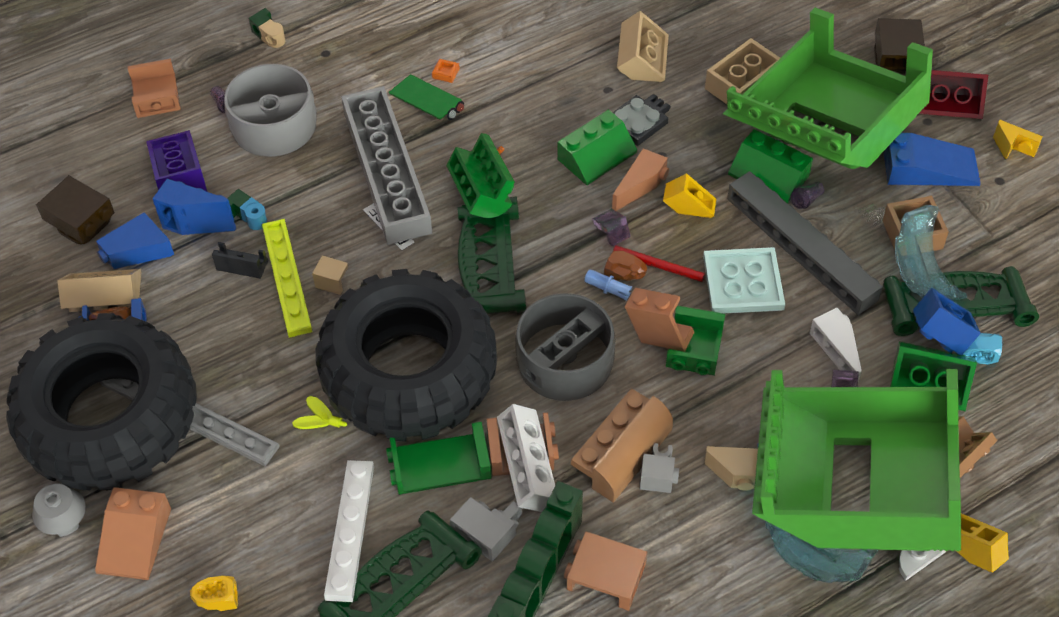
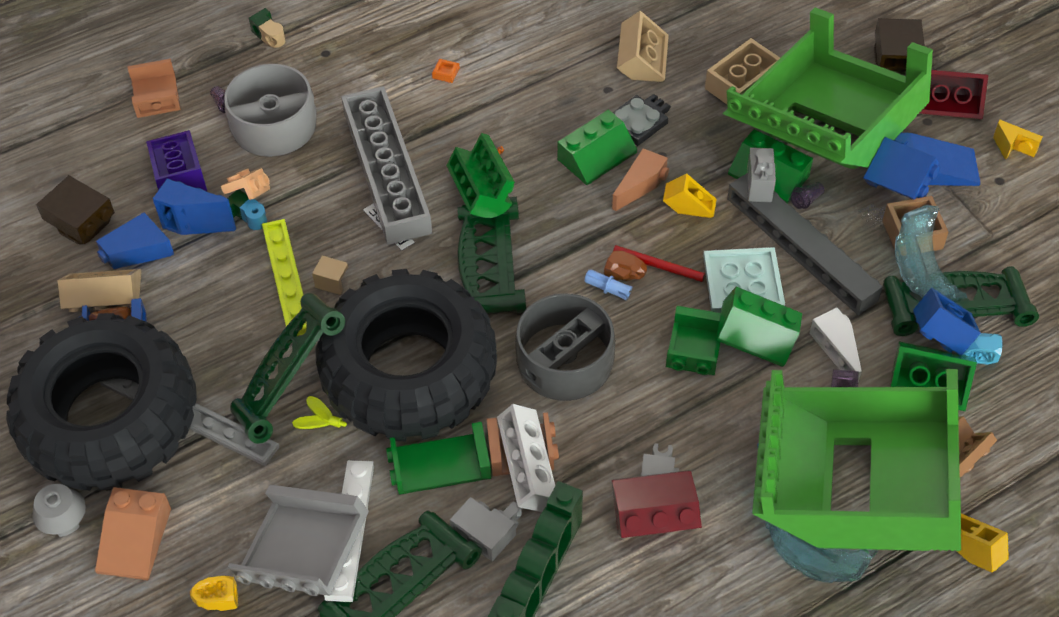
black hinge [212,242,269,279] -> none
green piece [389,74,464,120] -> none
nougat panel [564,531,647,611] -> none
medium nougat brick [571,388,673,503] -> none
clear purple bracket [592,208,631,246] -> none
nougat panel [625,288,694,352] -> none
tan slope [705,446,758,491] -> none
white plate [899,550,946,581] -> none
none -> light nougat bracket [221,168,270,200]
none -> light grey panel [228,485,369,596]
none -> dark green piece [230,293,345,444]
none -> dark red slope [612,470,702,538]
none -> green slope [716,287,802,367]
none -> light grey hinge [747,148,776,202]
none -> blue panel [863,137,940,200]

